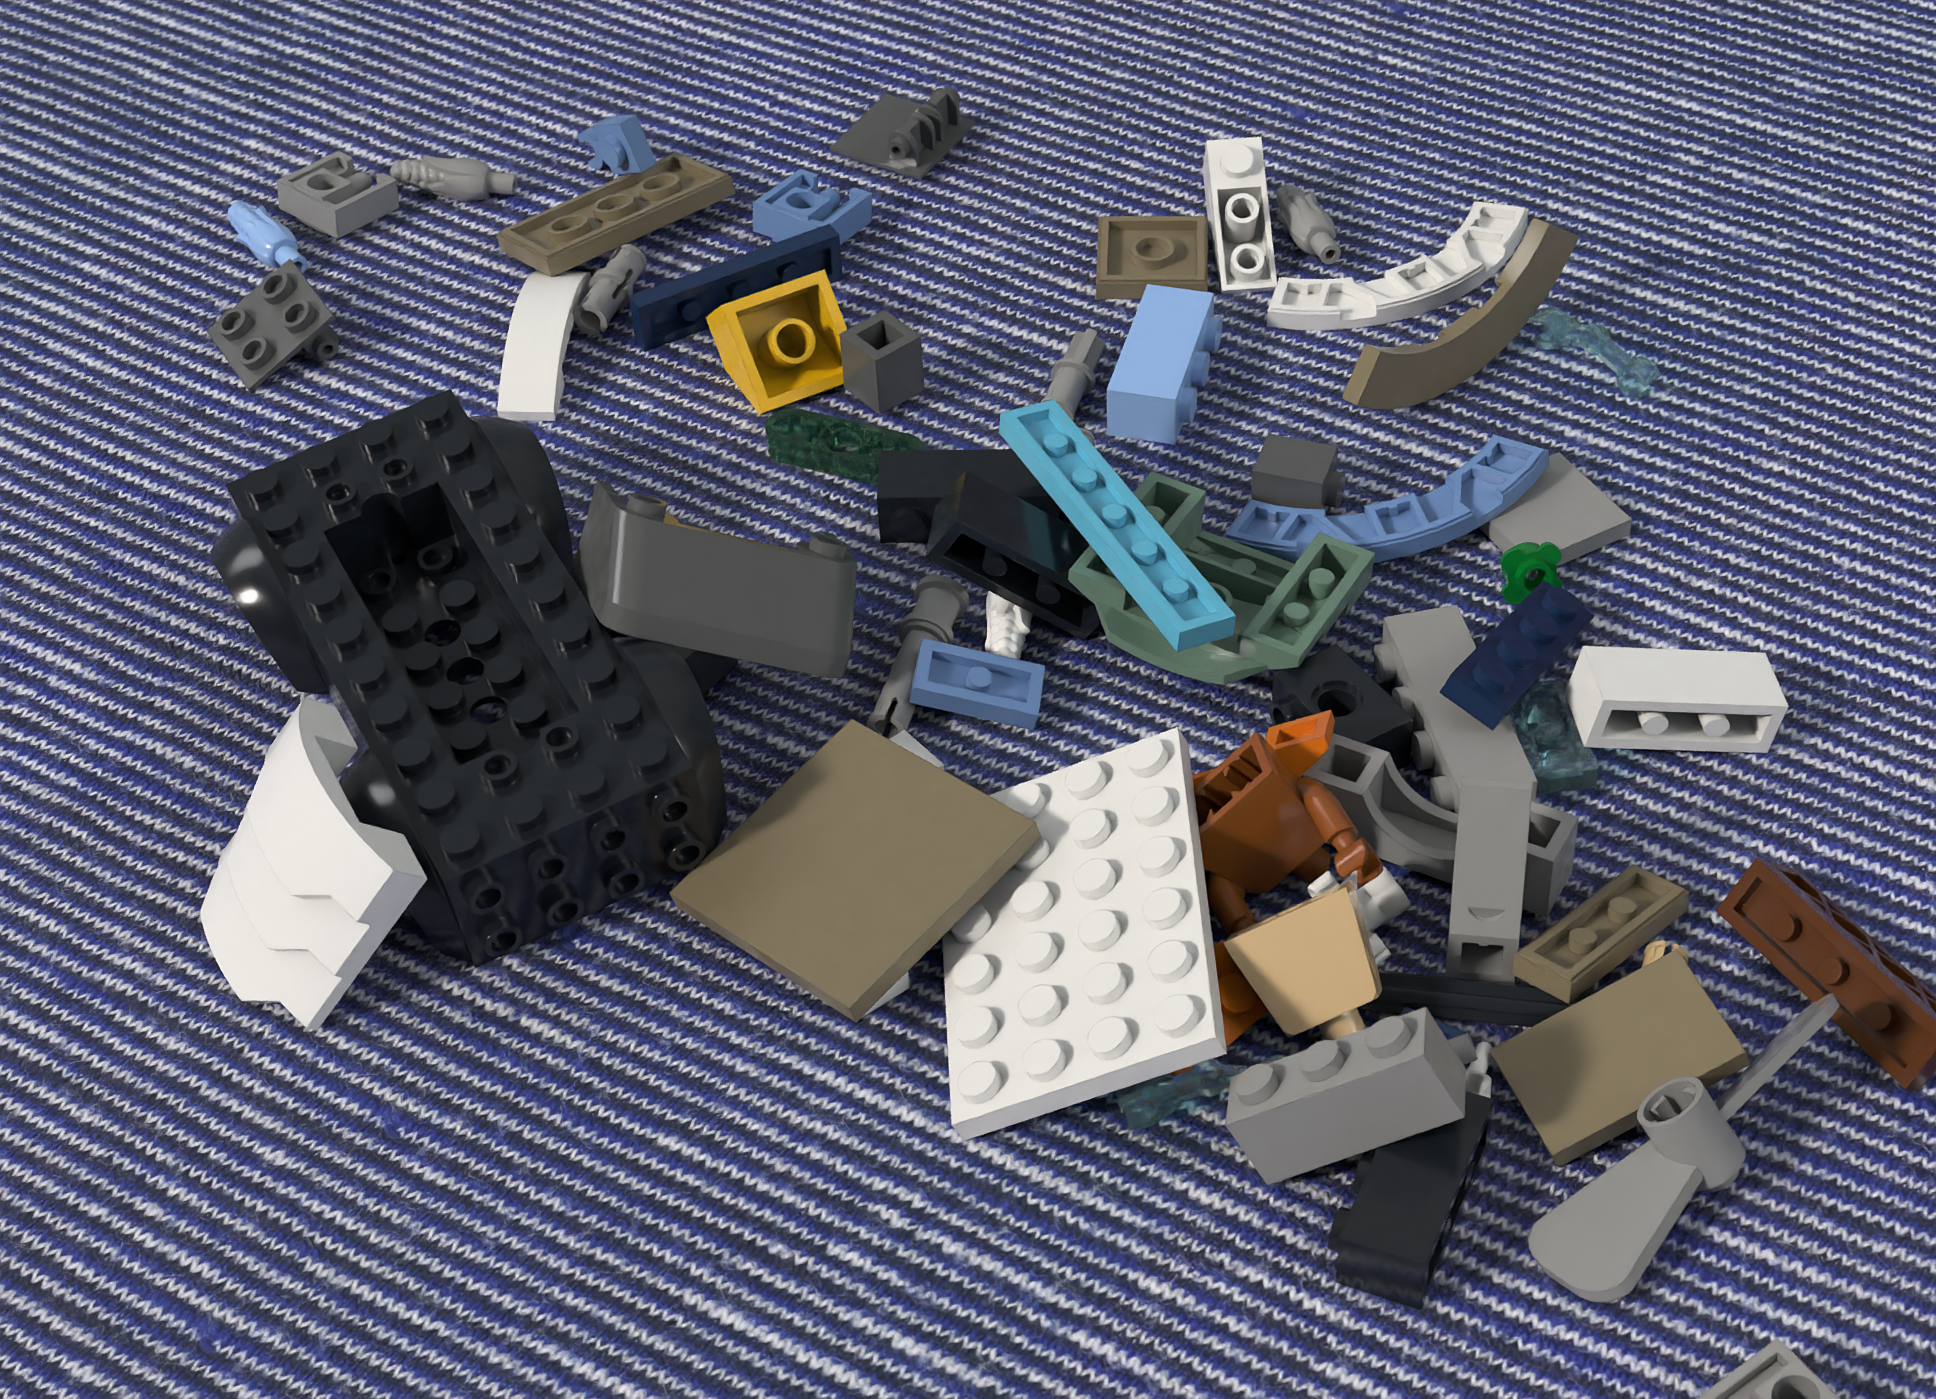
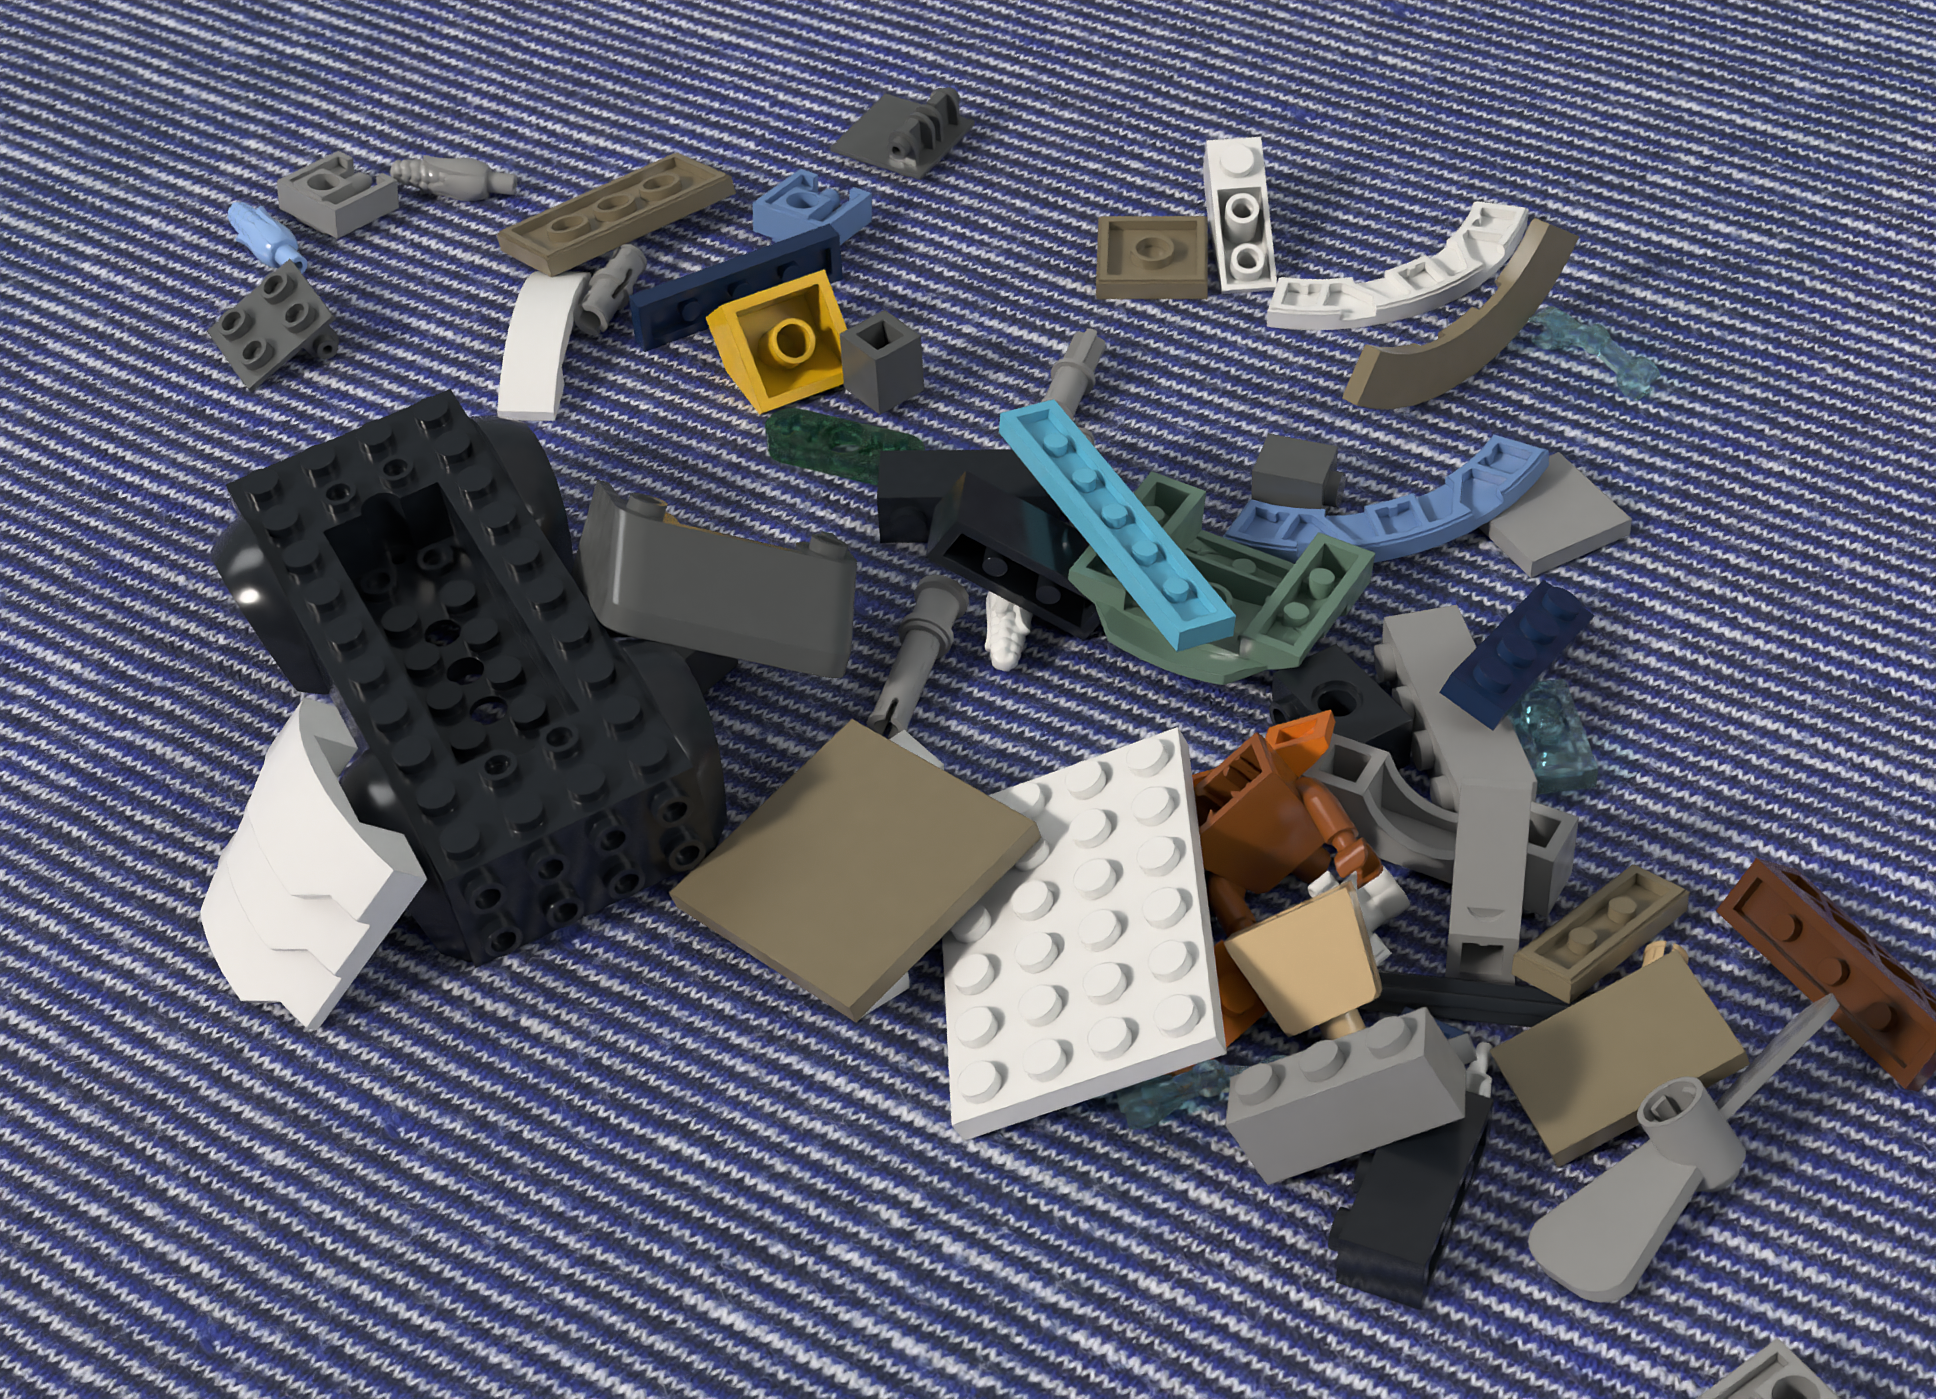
medium blue plate [577,114,657,174] -> none
medium blue plate [909,638,1045,730] -> none
light blue brick [1107,284,1222,445] -> none
light grey piece [1276,184,1341,264] -> none
green plate [1500,542,1563,605] -> none
white brick [1565,646,1788,753] -> none

